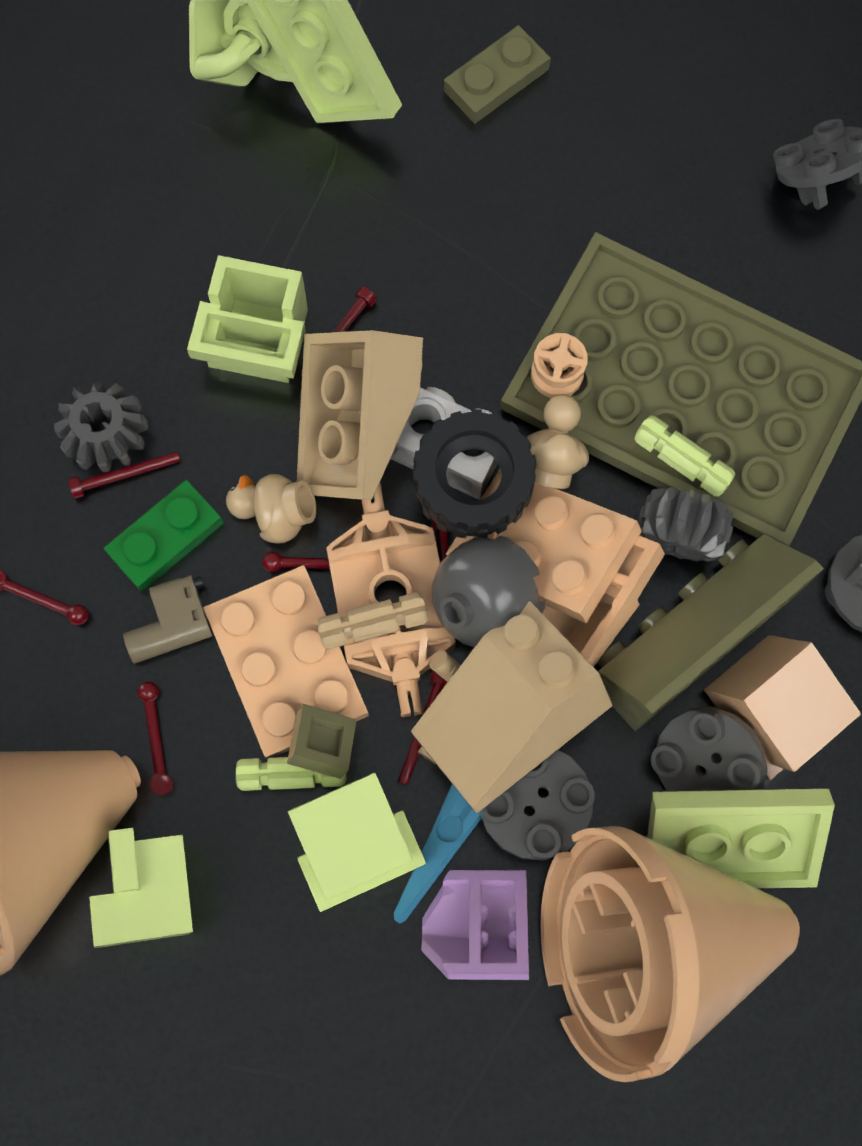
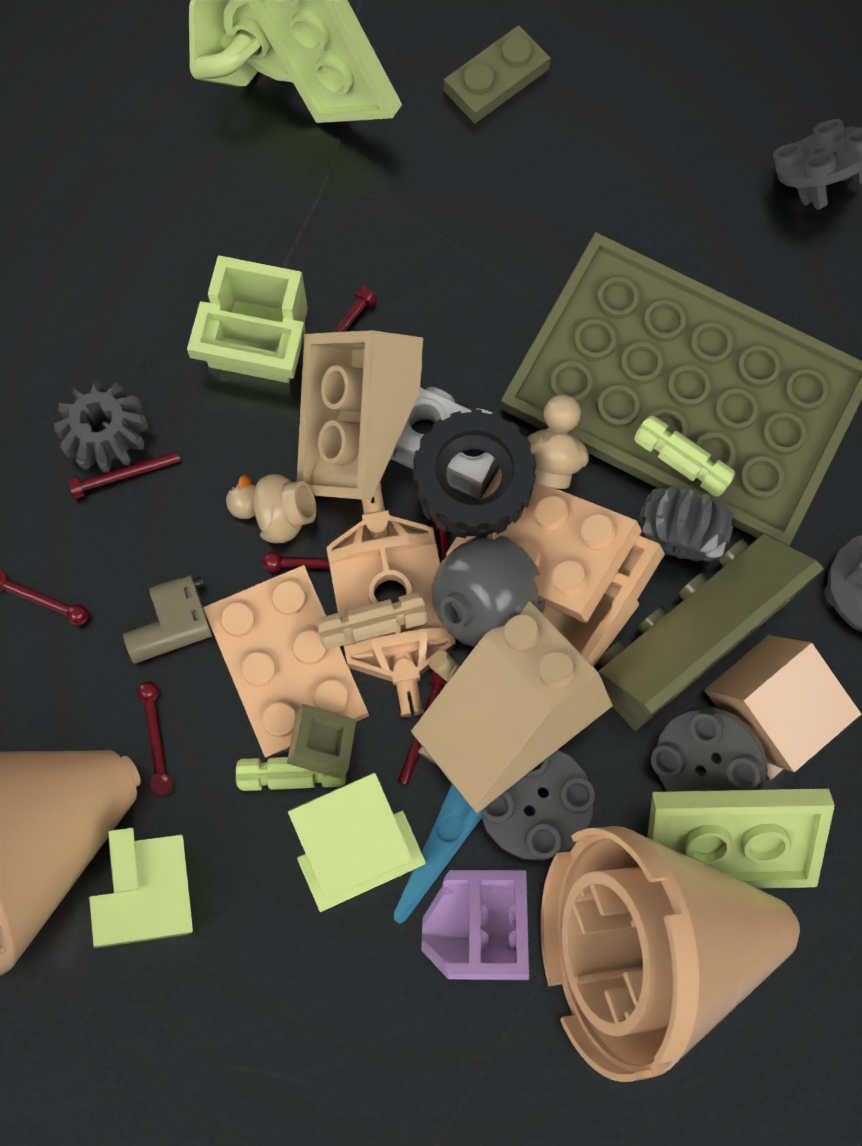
green plate [103,480,224,593] -> none
light nougat wheel [531,333,588,398] -> none

